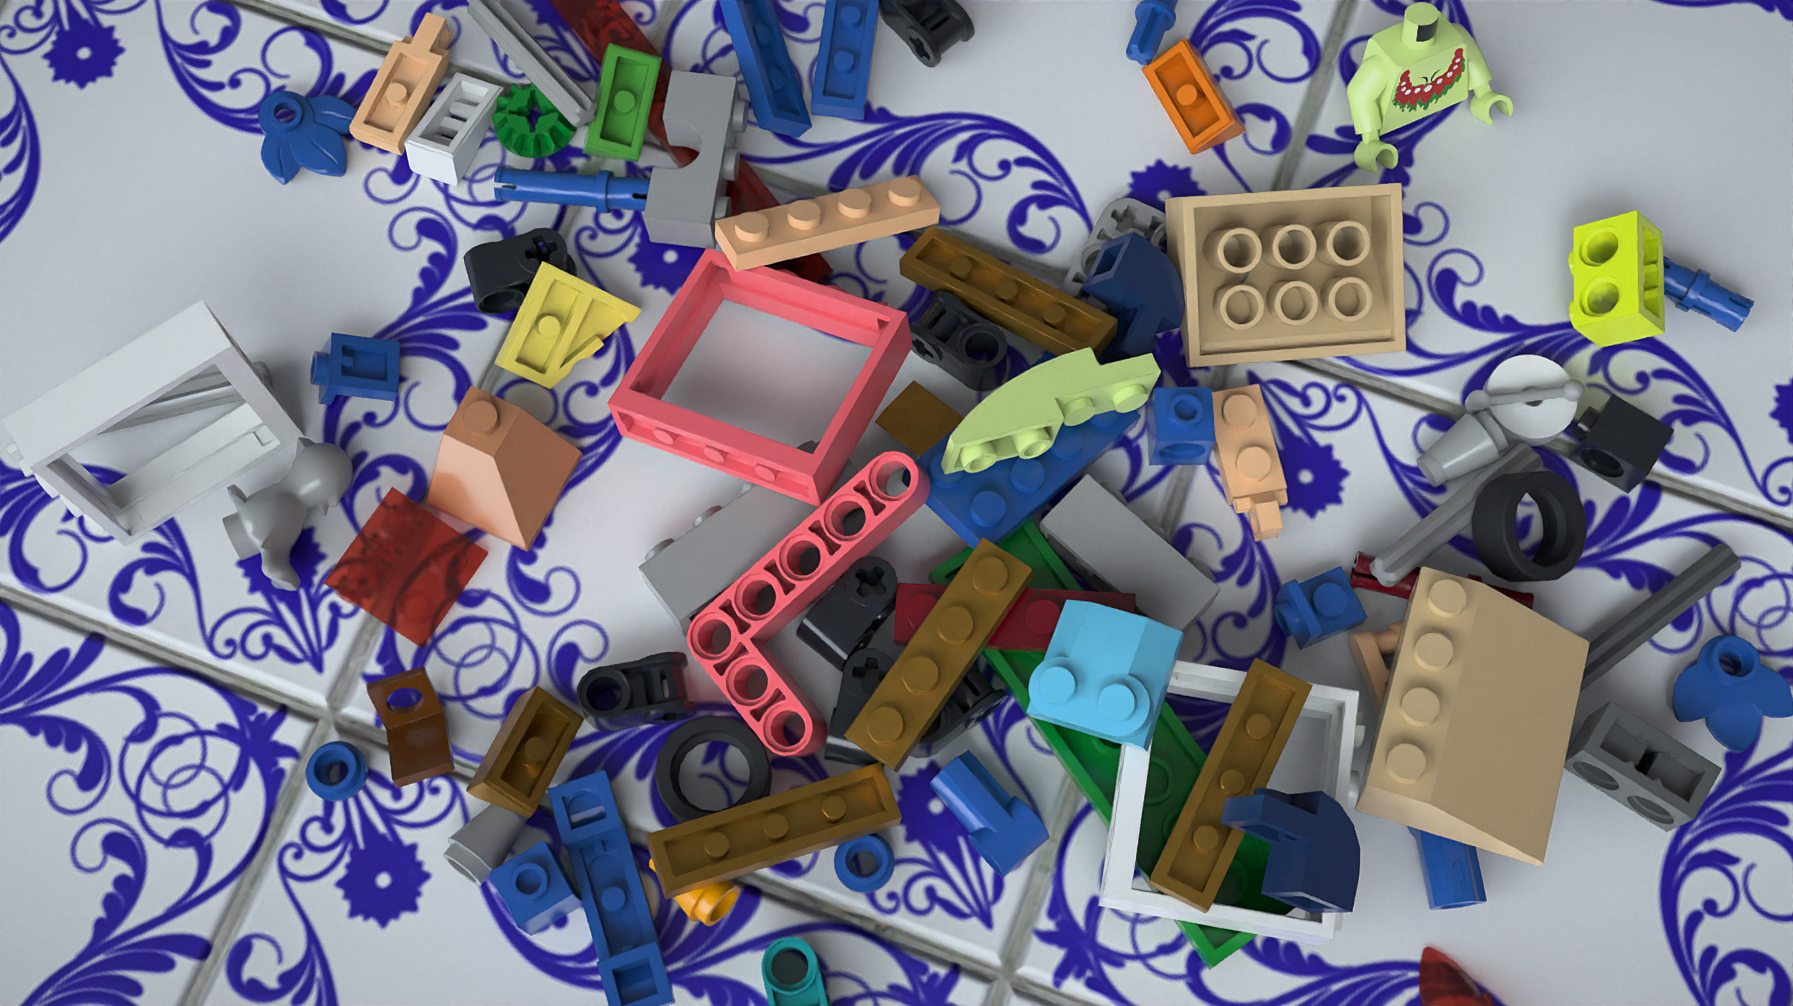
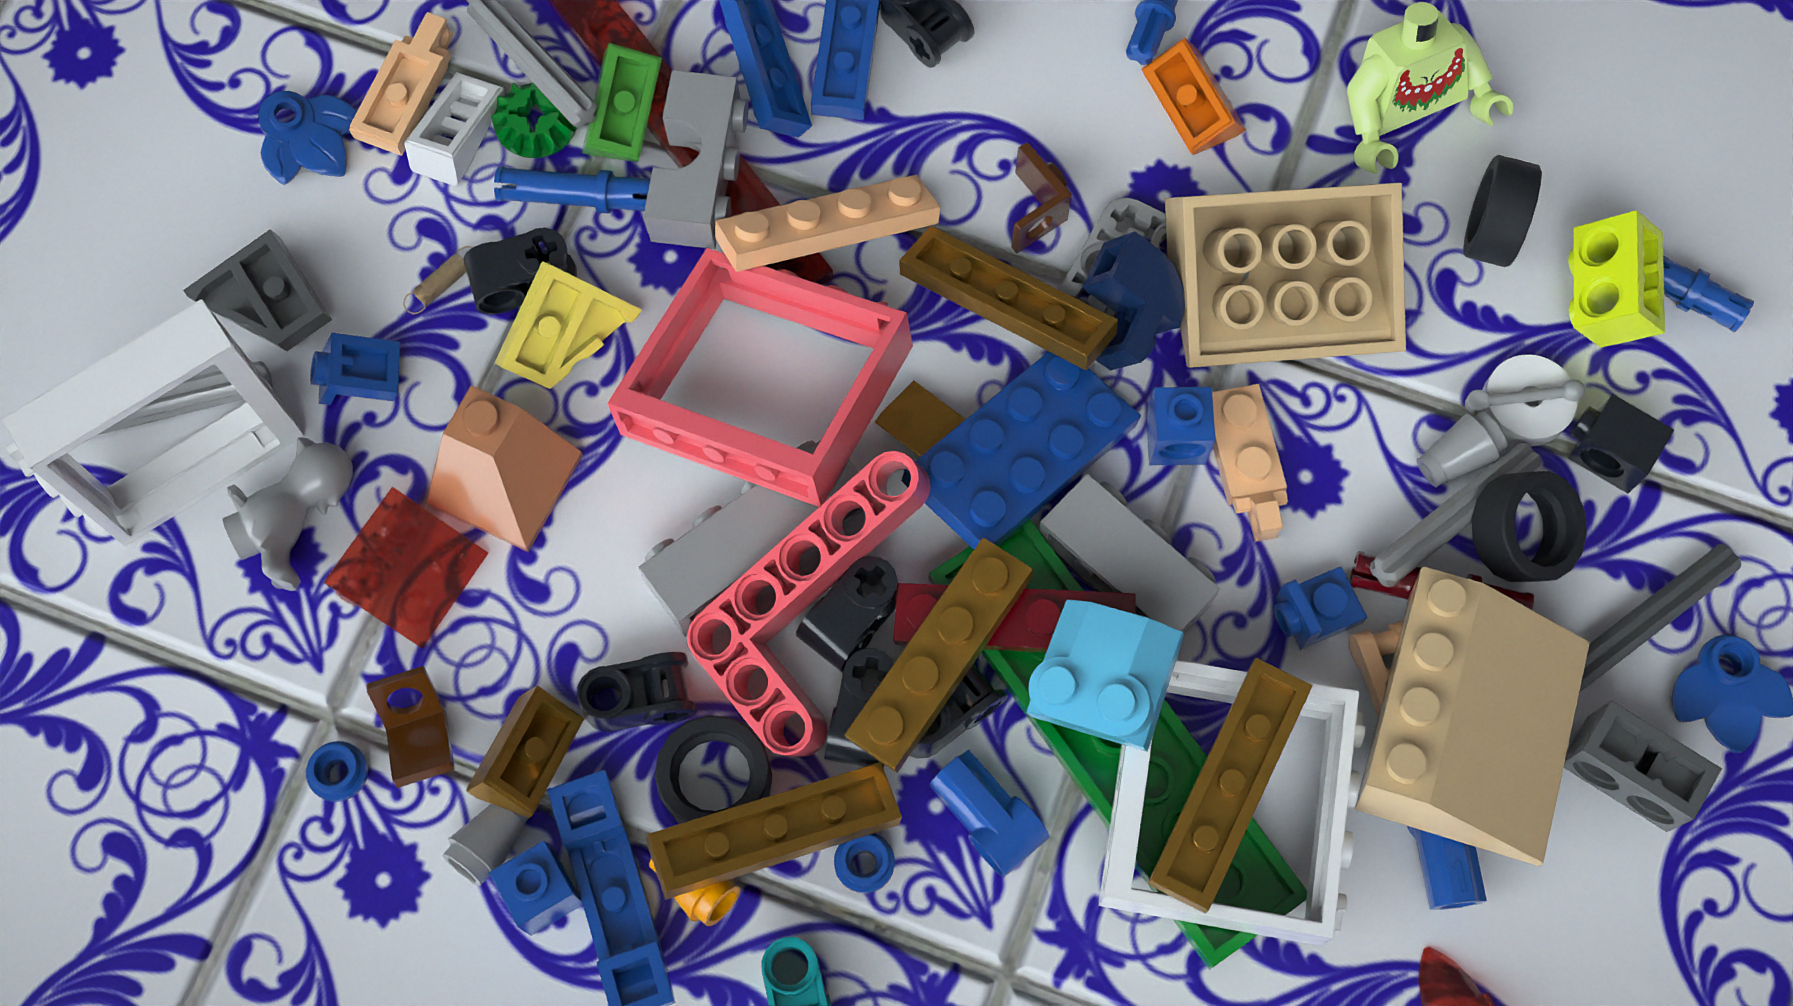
black piece [909,290,1007,392] -> none
yellowish green slope [941,347,1161,474] -> none
dark blue brick [1220,788,1360,913] -> none
none -> dark grey wing [183,229,332,351]
none -> tan piece [403,246,473,314]
none -> reddish brown bracket [1011,142,1072,254]
none -> black tyre [1463,155,1542,267]

